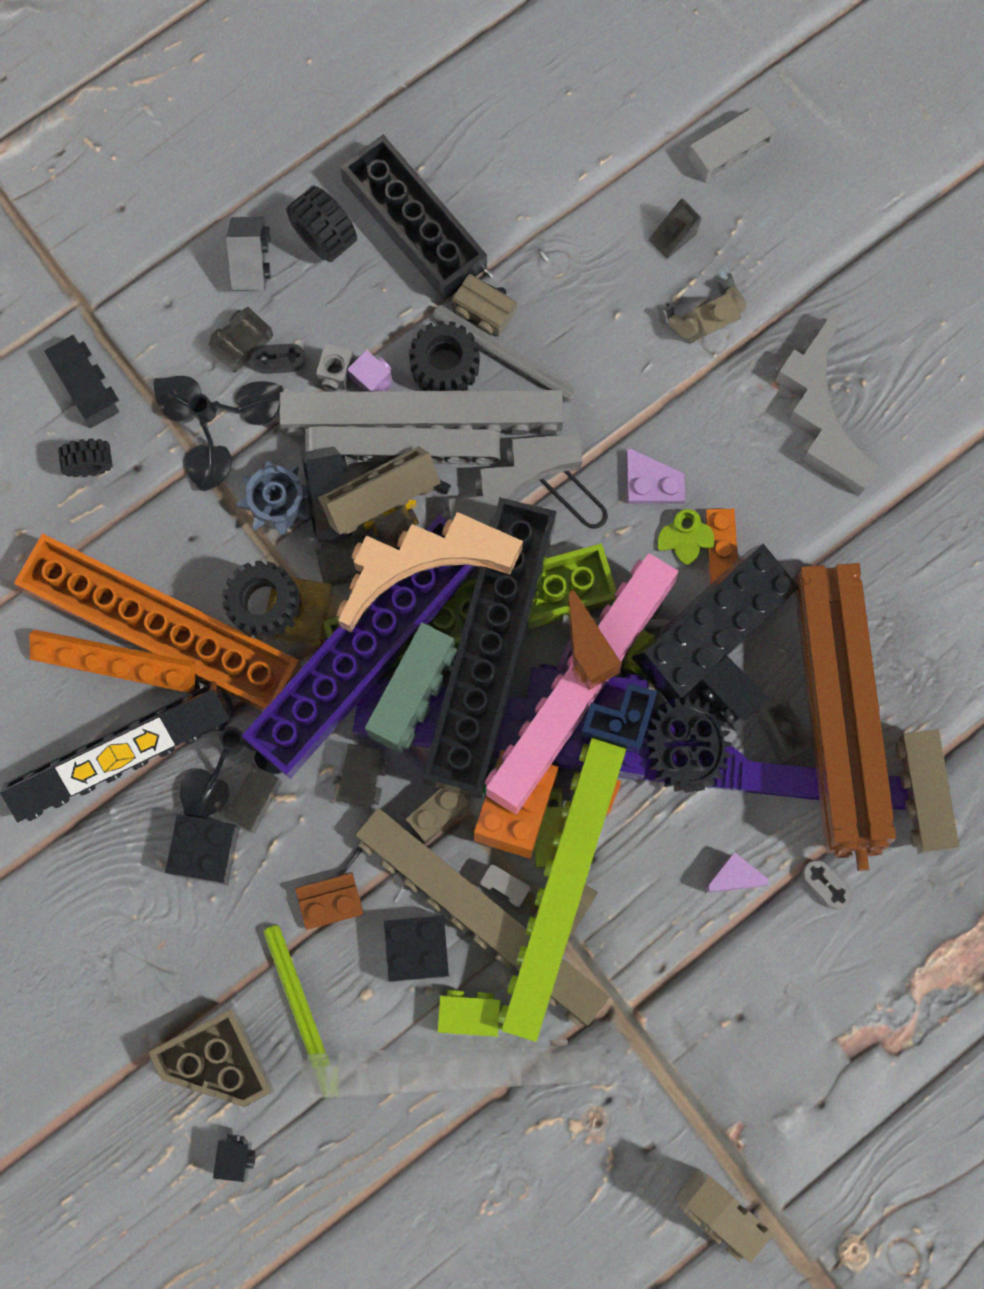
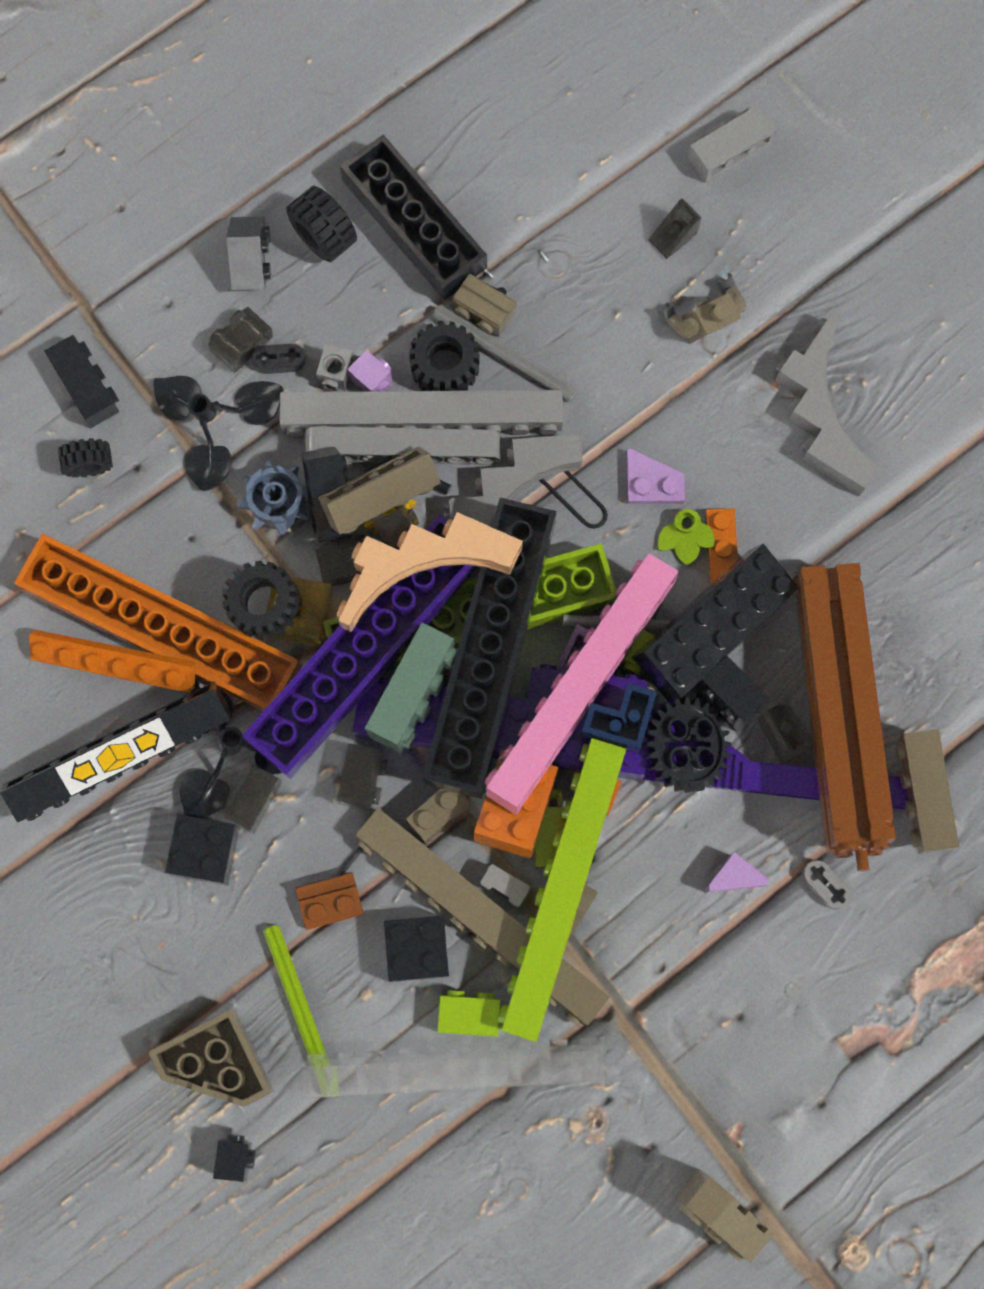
dark orange slope [568,590,622,690] -> none

